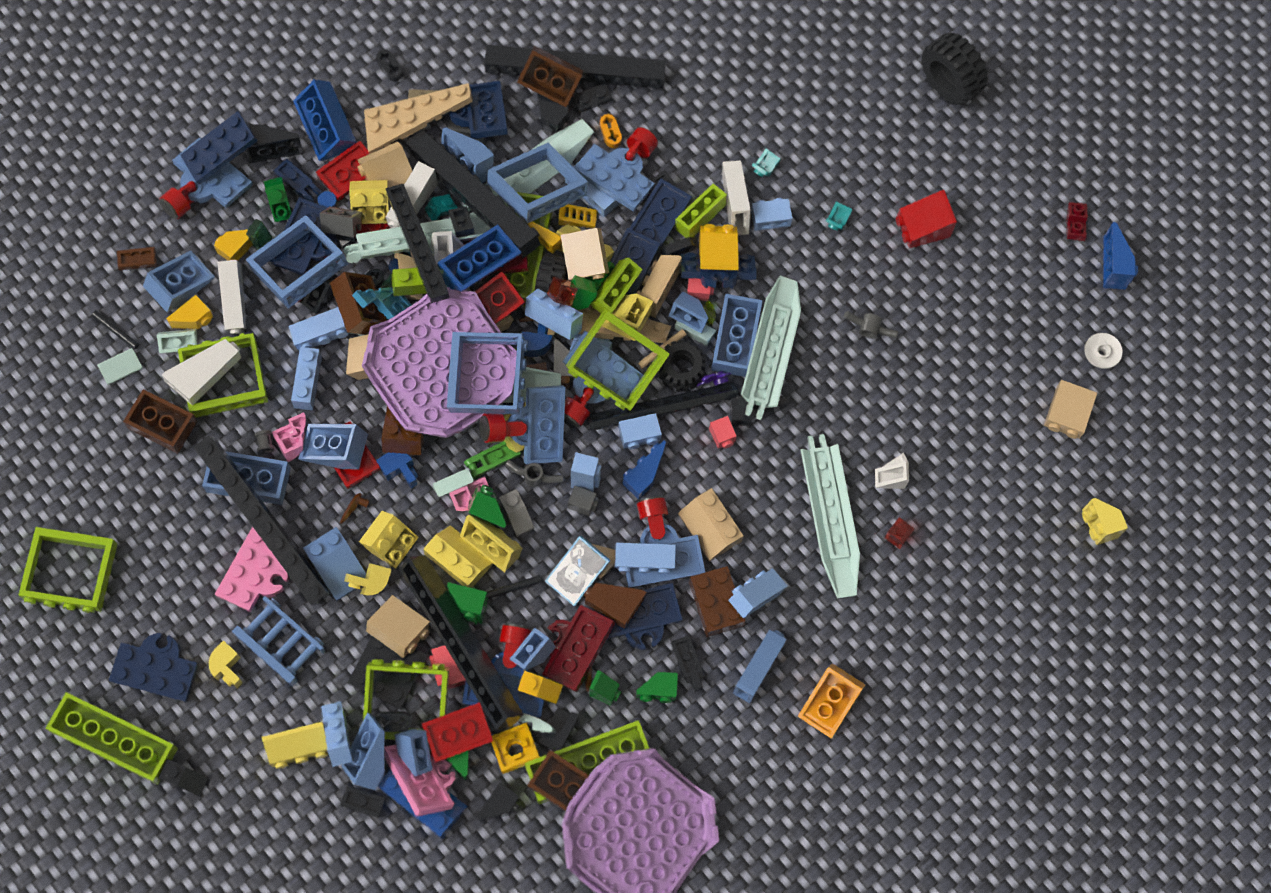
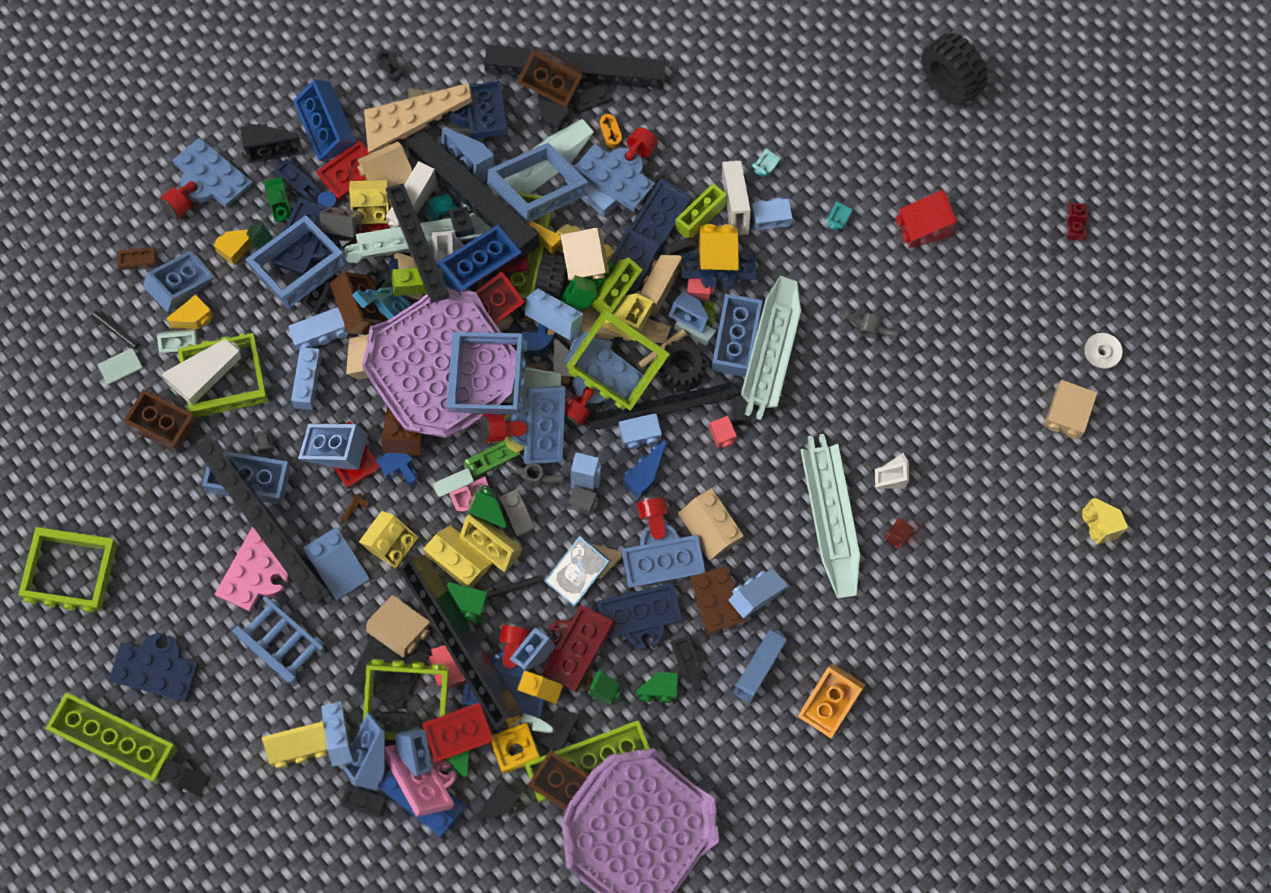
dark blue plate [181,111,258,185] -> none
light yellow brick [209,640,243,688] -> none
white slope [217,260,246,334] -> none
bright pink slope [272,412,306,462] -> none
light yellow brick [344,564,391,595] -> none
clear red brick [547,277,578,306] -> none
yellow slope [559,204,597,228] -> none
reddish brown slope [584,583,647,629] -> none
light blue brick [615,543,675,573] -> none
dark purple plate [697,371,731,386] -> none
blue slope [1103,222,1138,290] -> none

